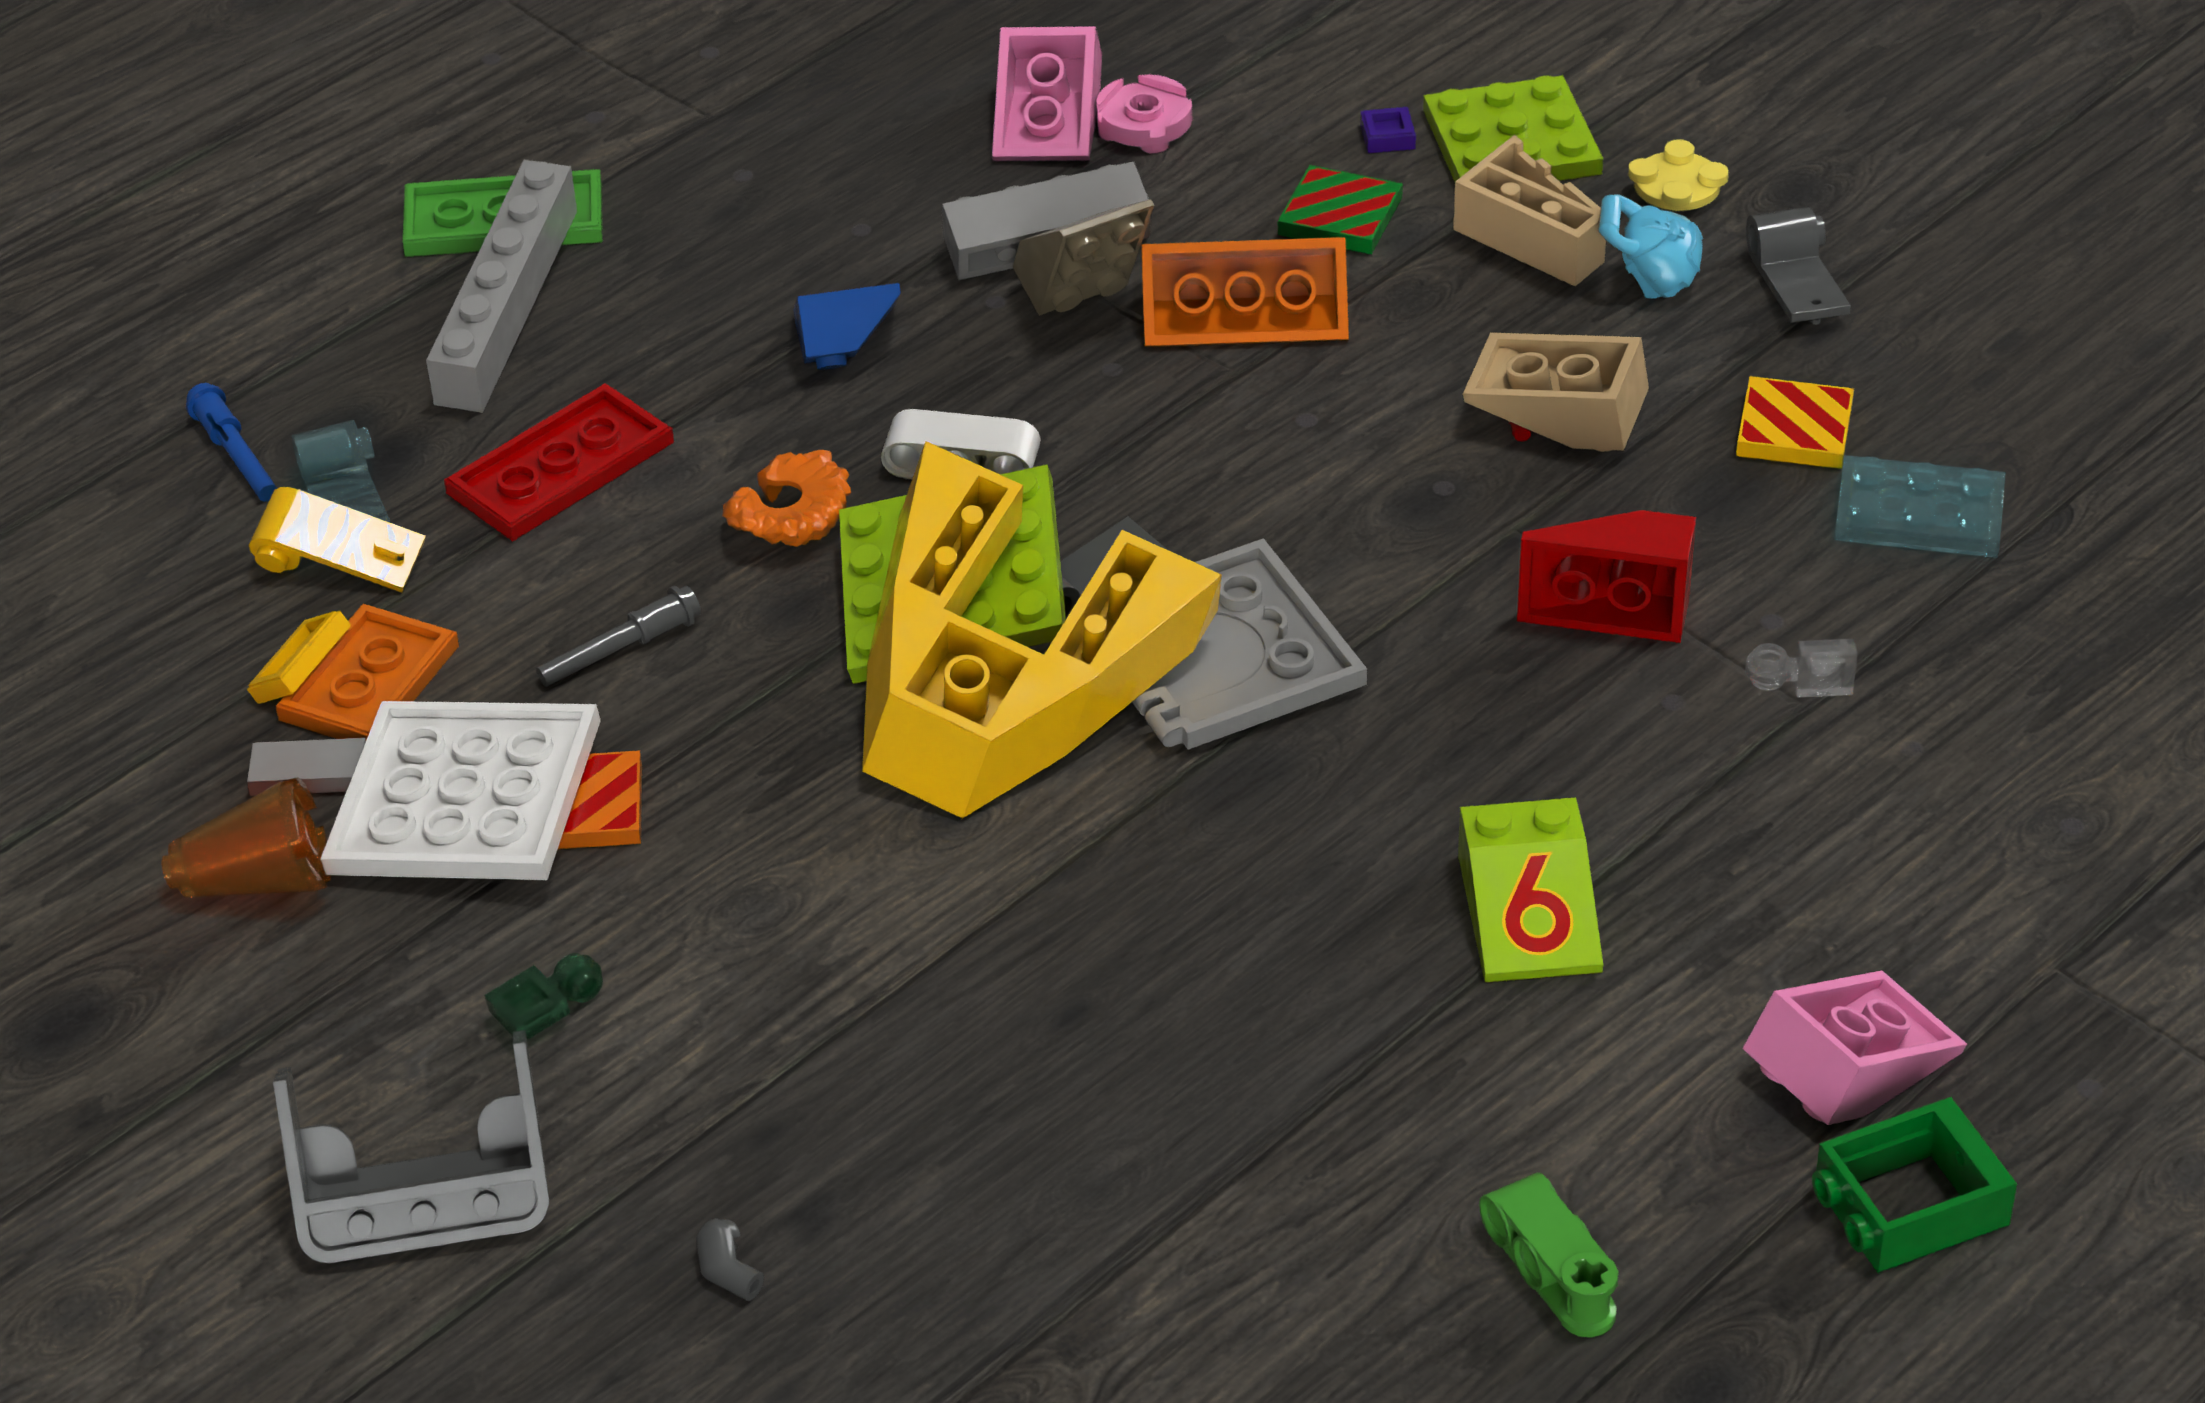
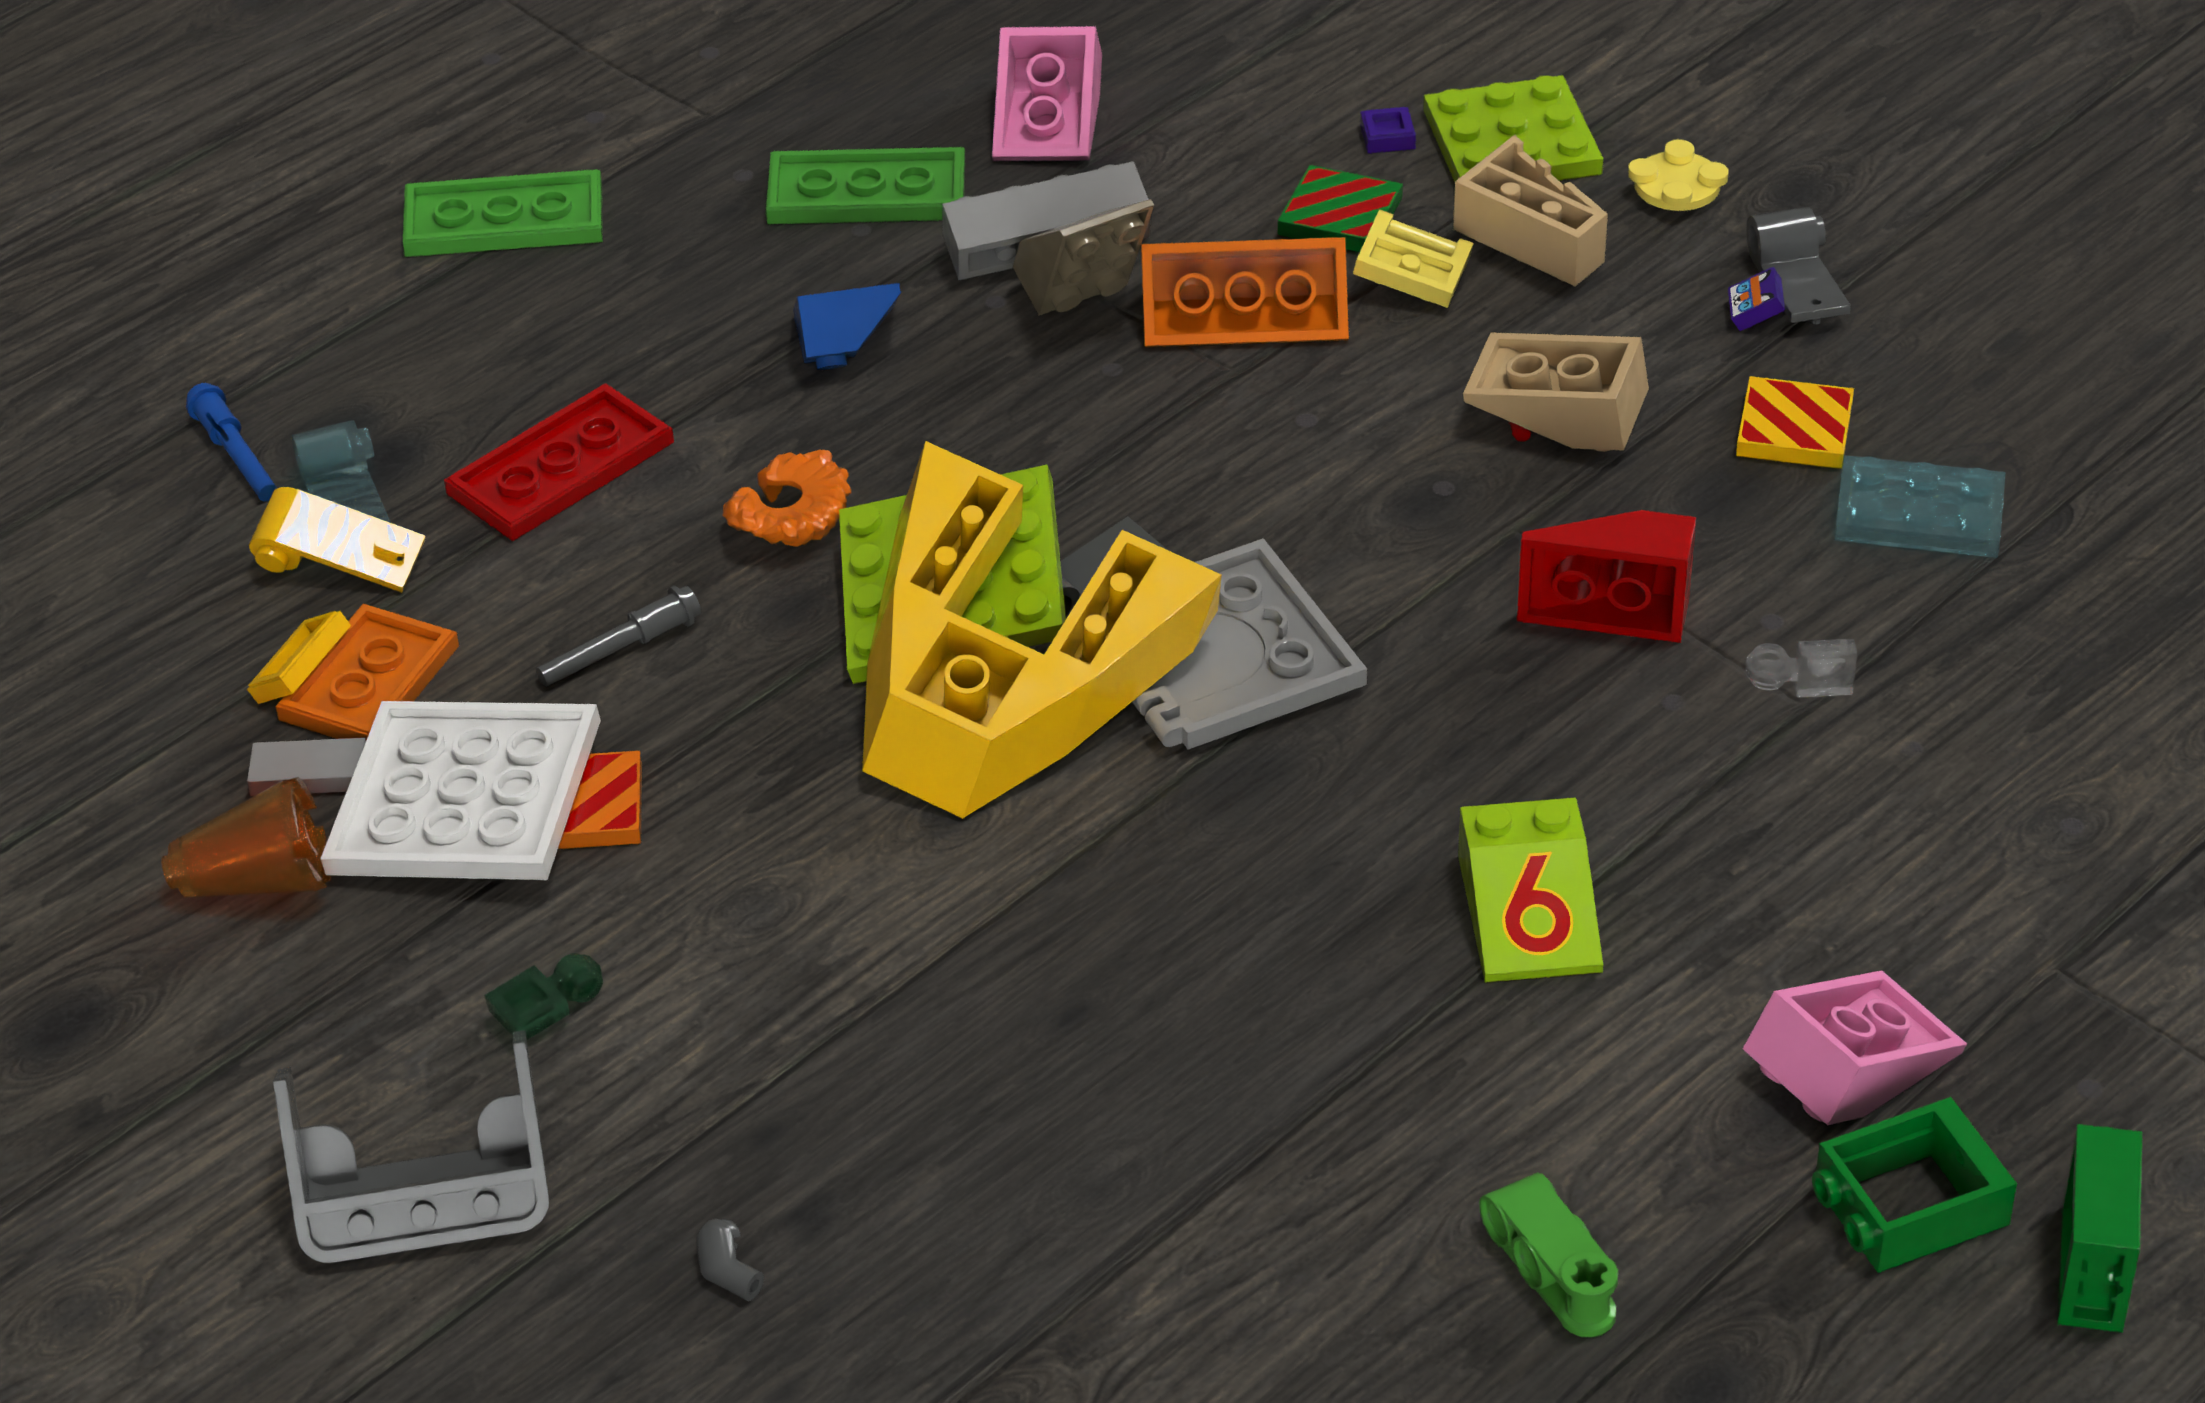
light grey brick [426,160,577,413] -> none
white beam [881,409,1041,479] -> none
bright pink plate [1096,74,1192,154] -> none
medium azure piece [1599,194,1703,298] -> none
none -> bright green tile [766,147,965,224]
none -> light yellow plate [1353,210,1474,308]
none -> tile [1728,267,1785,331]
none -> green window [2057,1124,2142,1333]

